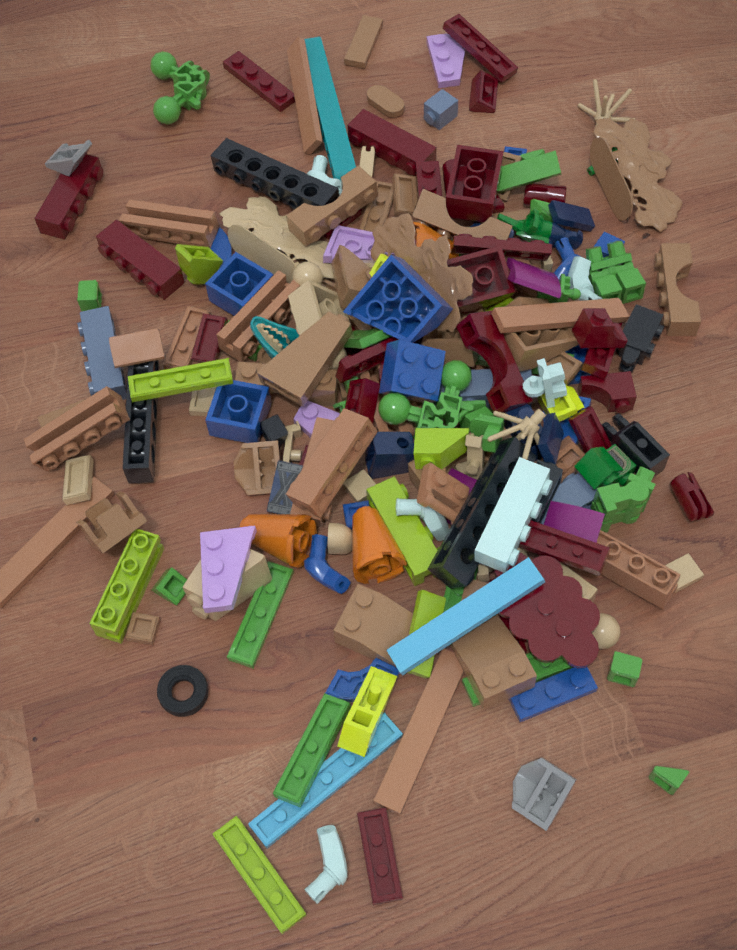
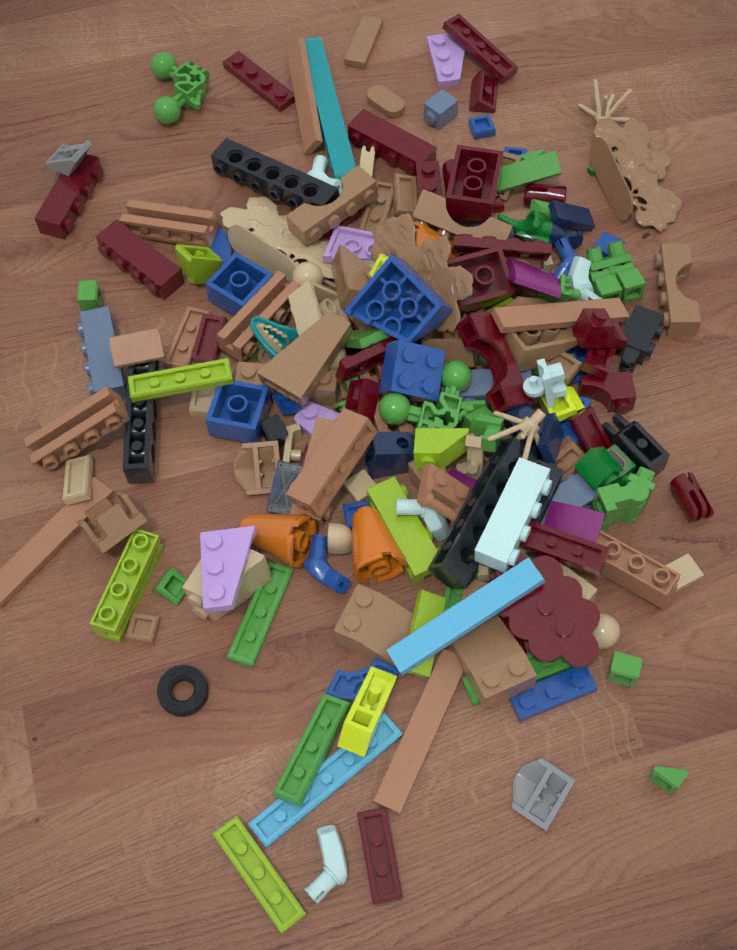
none -> blue tile [272,391,301,416]
none -> blue tile [468,114,496,140]

